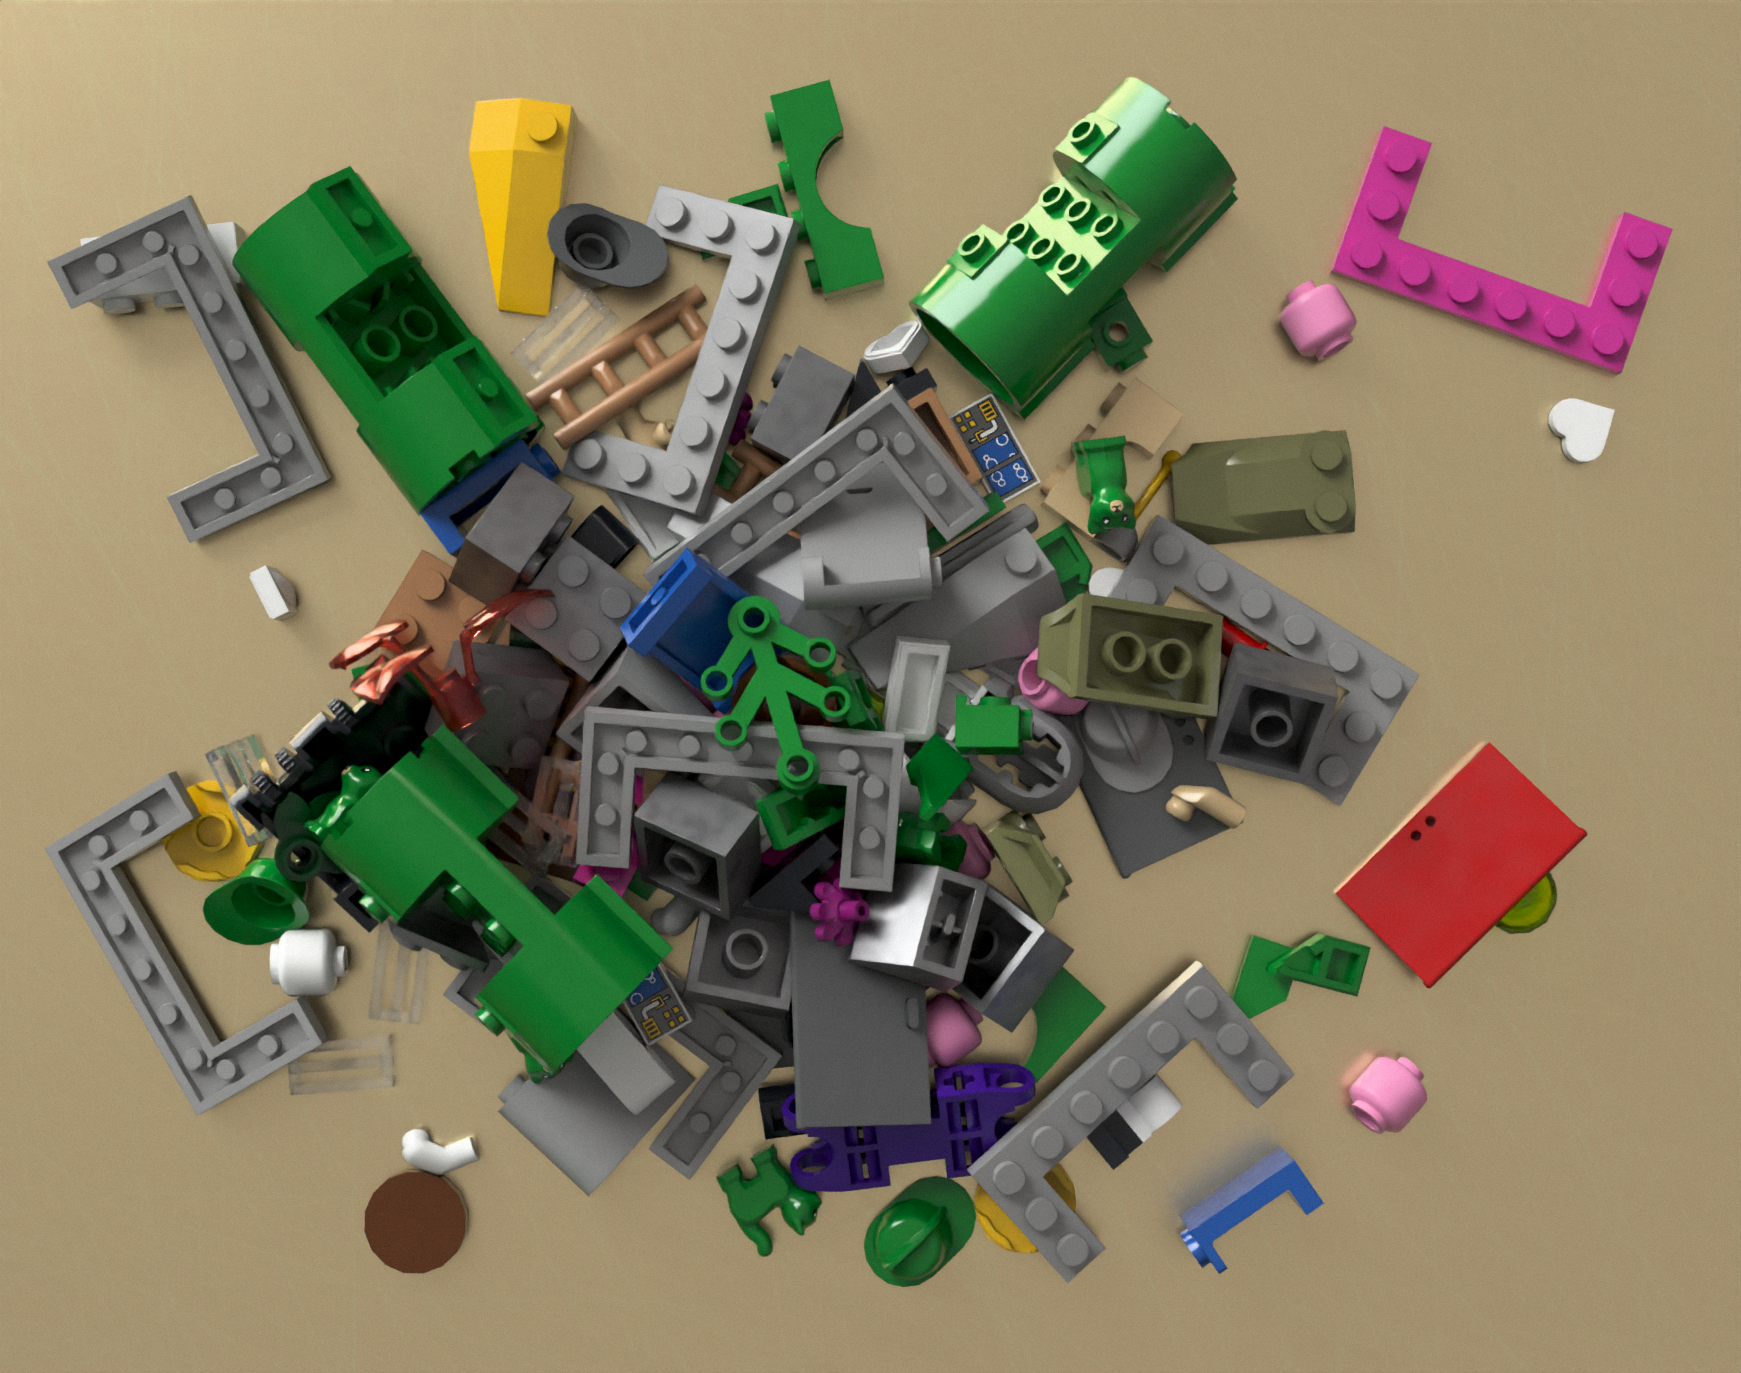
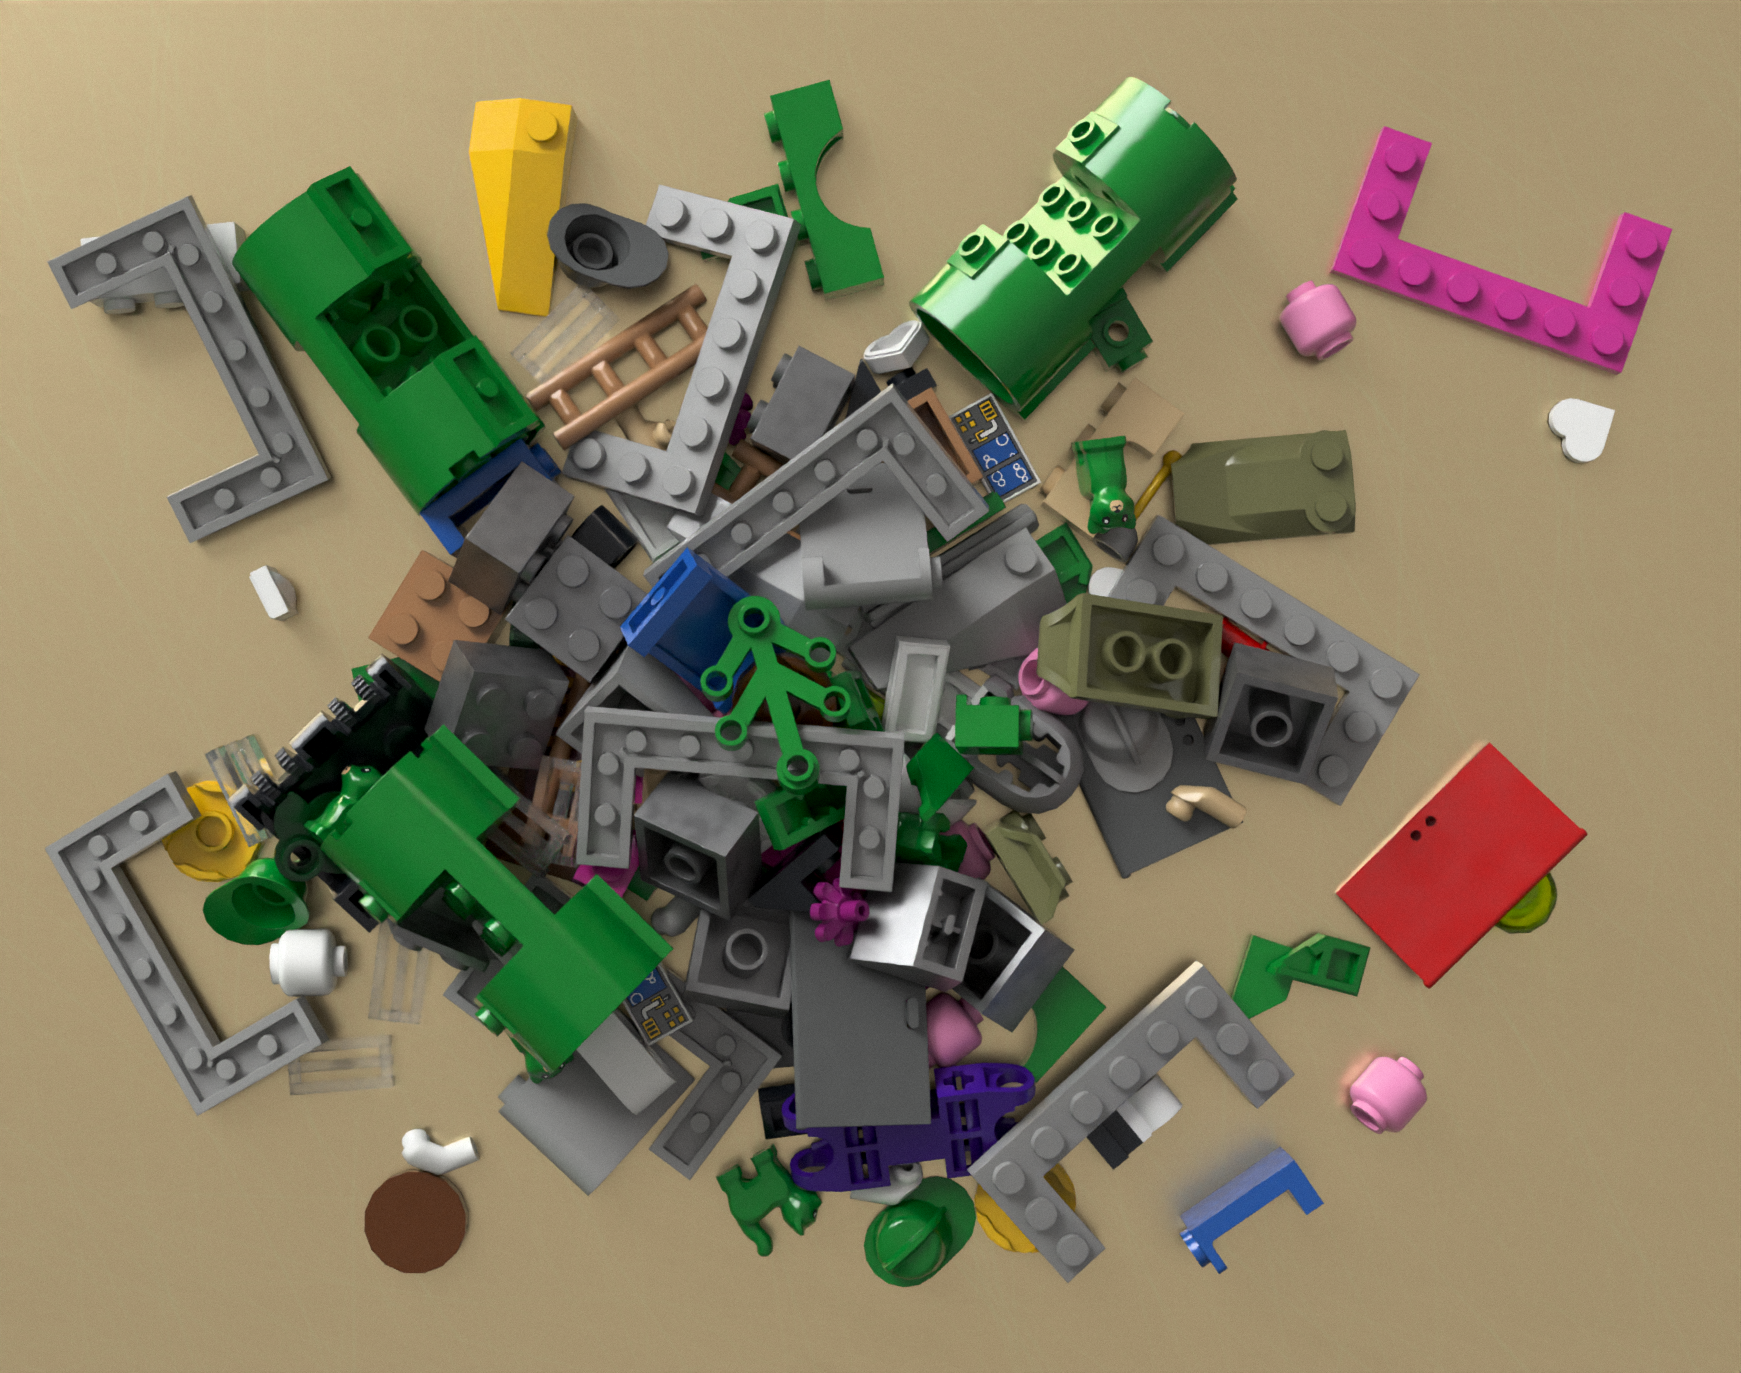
clear red plant [328,589,555,732] -> none
none -> white arm [850,1162,923,1206]

